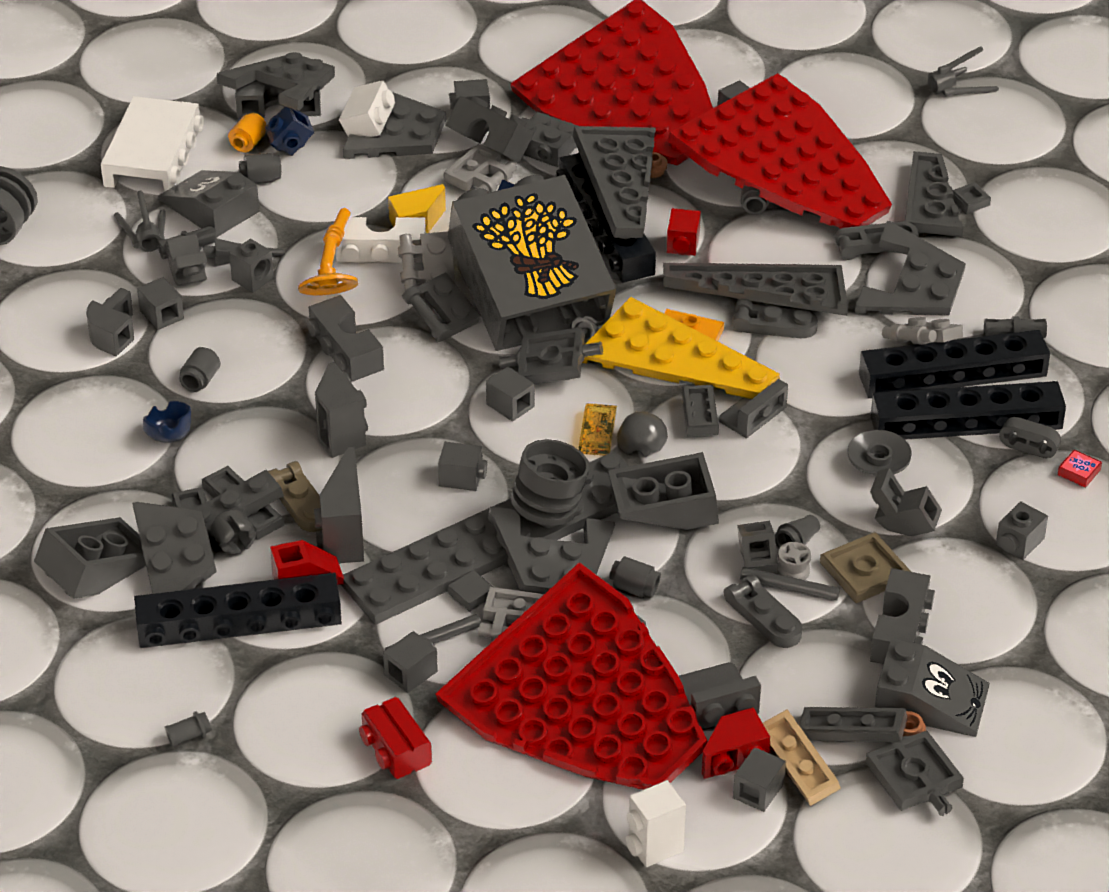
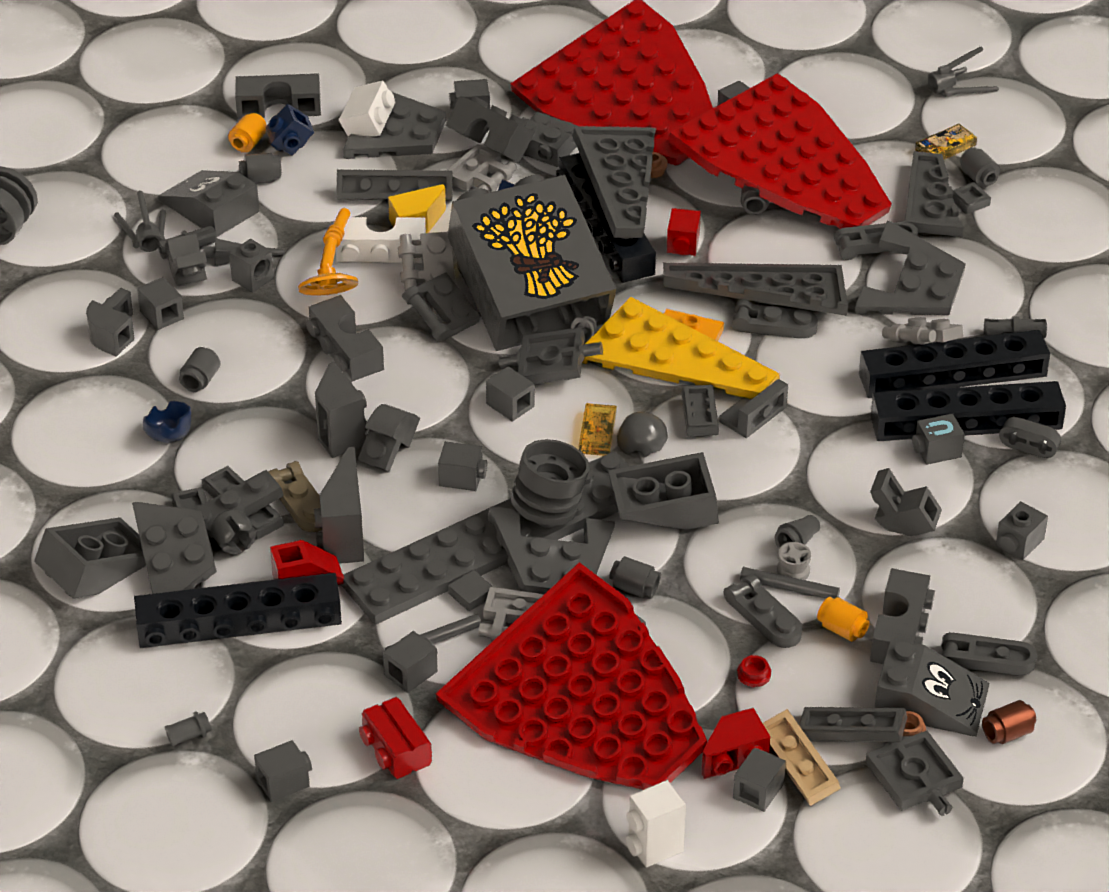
white panel [101,96,204,192] -> none
dark grey wing [217,52,335,110] -> none
dark grey bracket [679,662,761,729] -> none
dark grey brick [737,521,778,568] -> none
dark tan tile [820,532,911,603] -> none
dark grey dish [848,430,912,476] -> none
tile [1057,449,1102,488] -> none
none -> dark grey brick [254,740,312,802]
none -> dark grey plate [336,169,453,201]
none -> dark grey brick [358,404,420,472]
none -> red plate [737,655,772,687]
none -> light orange brick [817,597,870,642]
none -> dark grey brick [912,414,965,465]
none -> tile [915,123,977,159]
none -> dark grey plate [941,632,1037,675]
none -> dark grey brick [960,147,1000,187]
none -> copper brick [982,700,1037,744]

